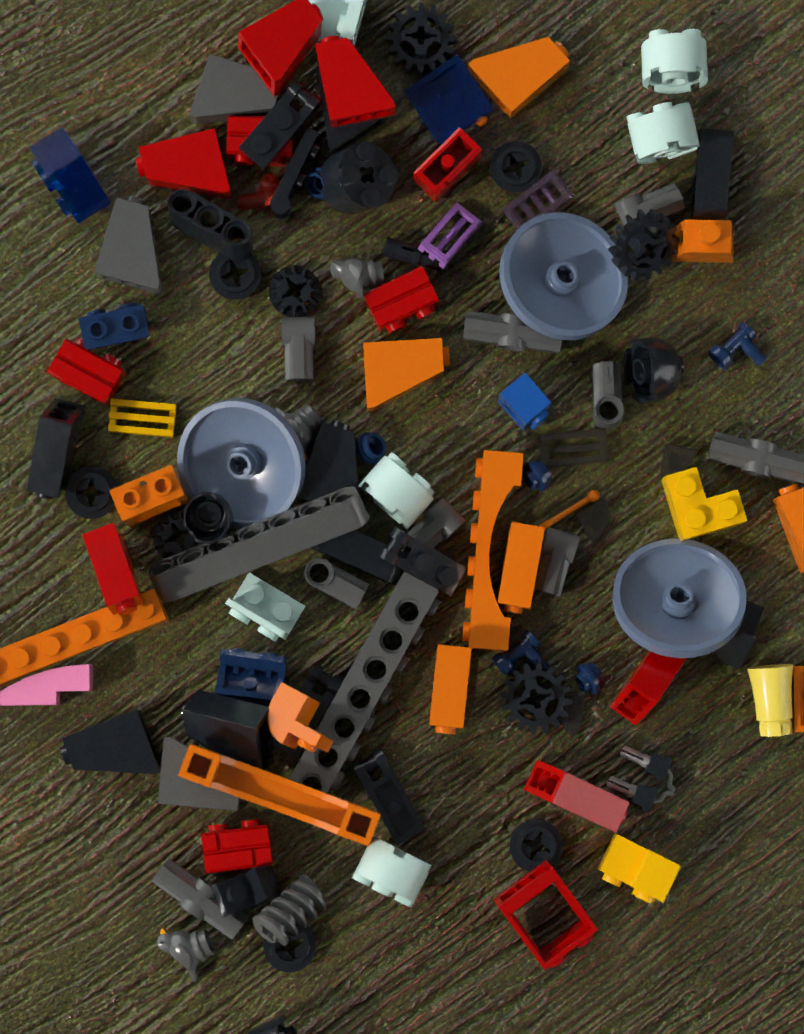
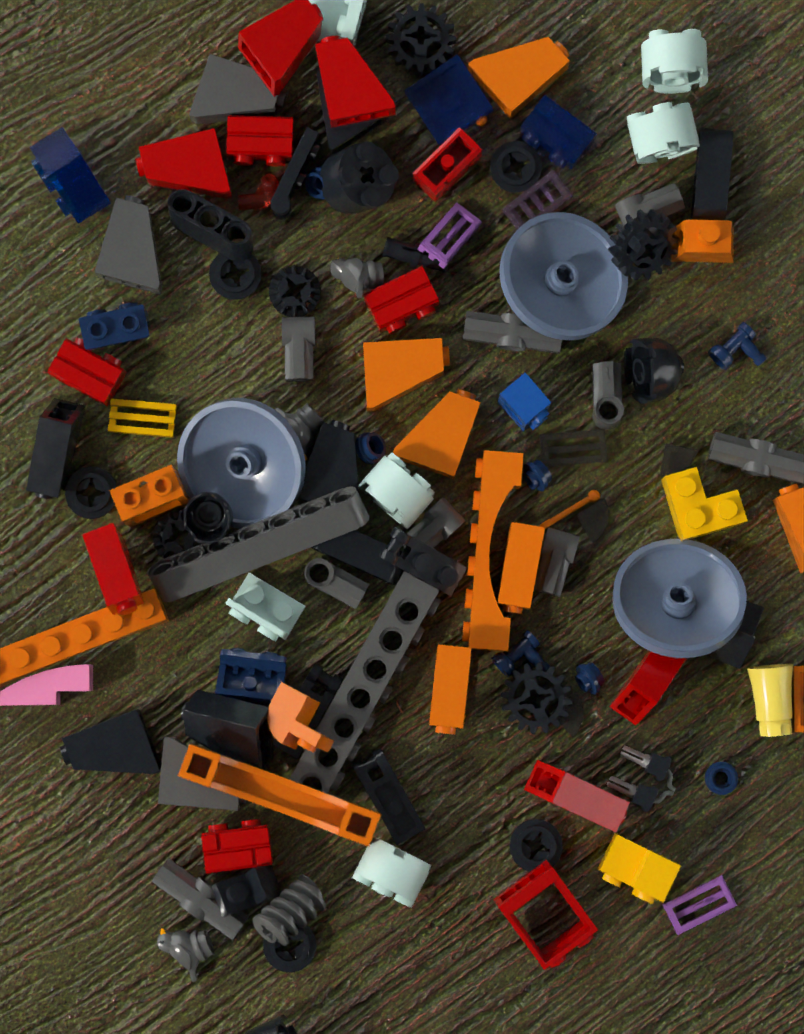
black plate [239,79,323,171] -> none
none -> orange slope [393,389,481,480]
none -> clear blue brick [520,95,597,169]
none -> medium lavender tile [662,875,737,935]
none -> dark blue plate [705,762,738,795]

